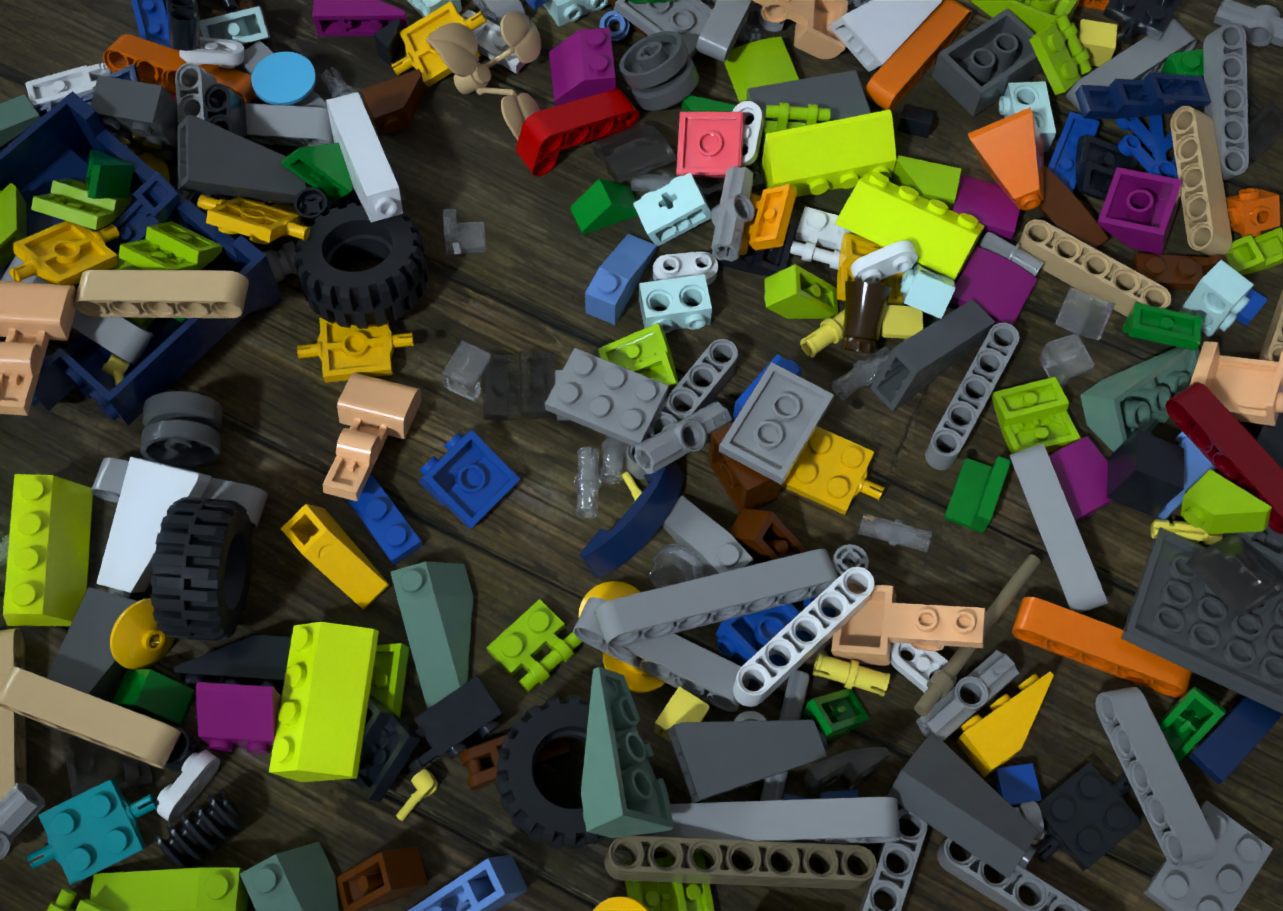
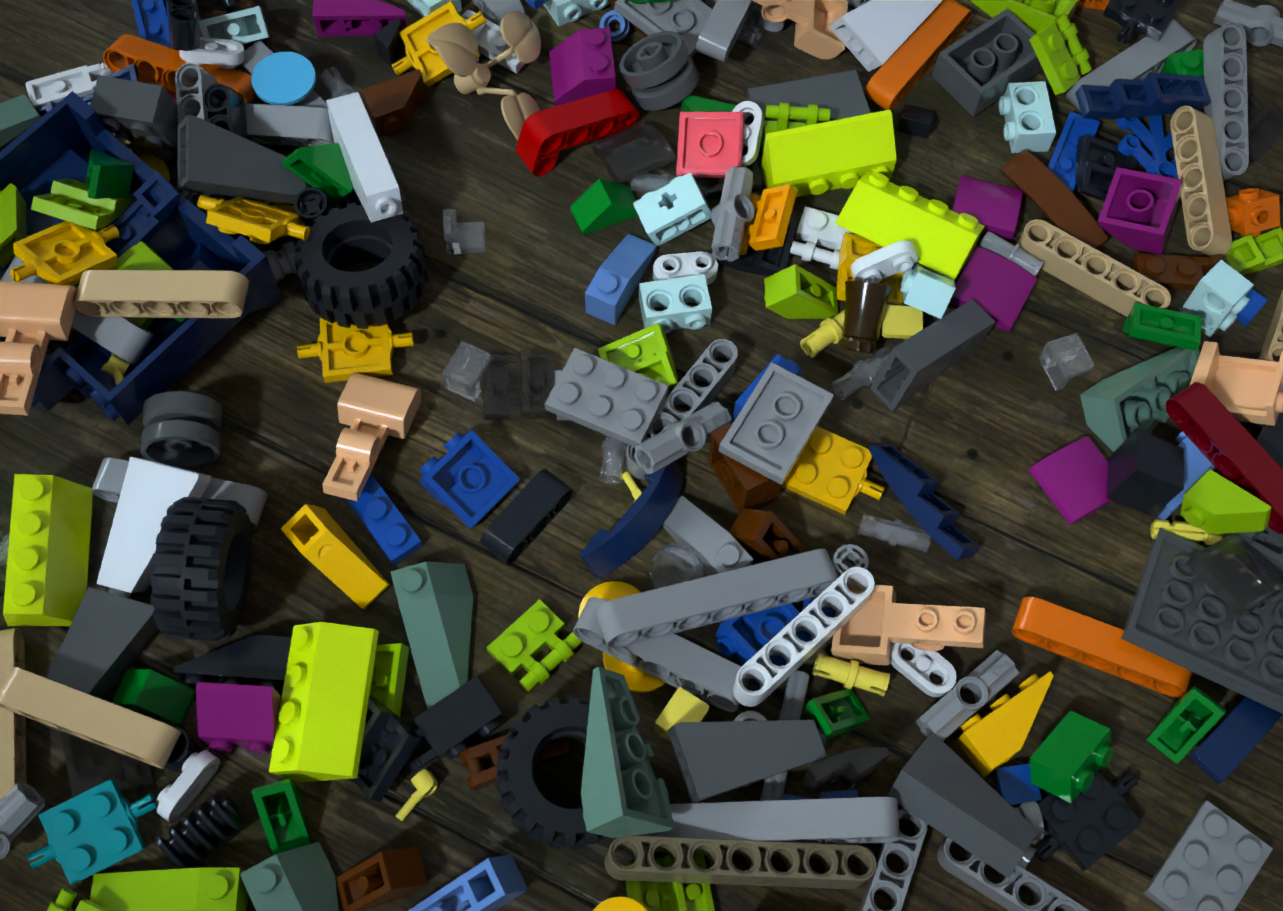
yellow dish [110,598,175,670] -> none
lime slope [119,221,222,270] -> none
clear pin [574,447,602,519] -> none
lime slope [724,37,799,103] -> none
lime slope [892,155,961,210] -> none
dark tan bar [914,554,1041,717] -> none
light grey beam [925,323,1020,470] -> none
green panel [944,456,1011,533] -> none
orange slope [968,107,1044,210] -> none
lime slope [991,376,1081,454] -> none
light grey beam [1009,443,1108,613] -> none
clear panel [1056,287,1115,340] -> none
light yellow panel [1078,19,1117,67] -> none
light grey beam [1095,687,1217,867] -> none
none -> green slope [252,778,311,855]
none -> black beam [480,469,573,565]
none -> dark blue slope [869,442,980,561]
none -> green brick [1030,710,1114,803]

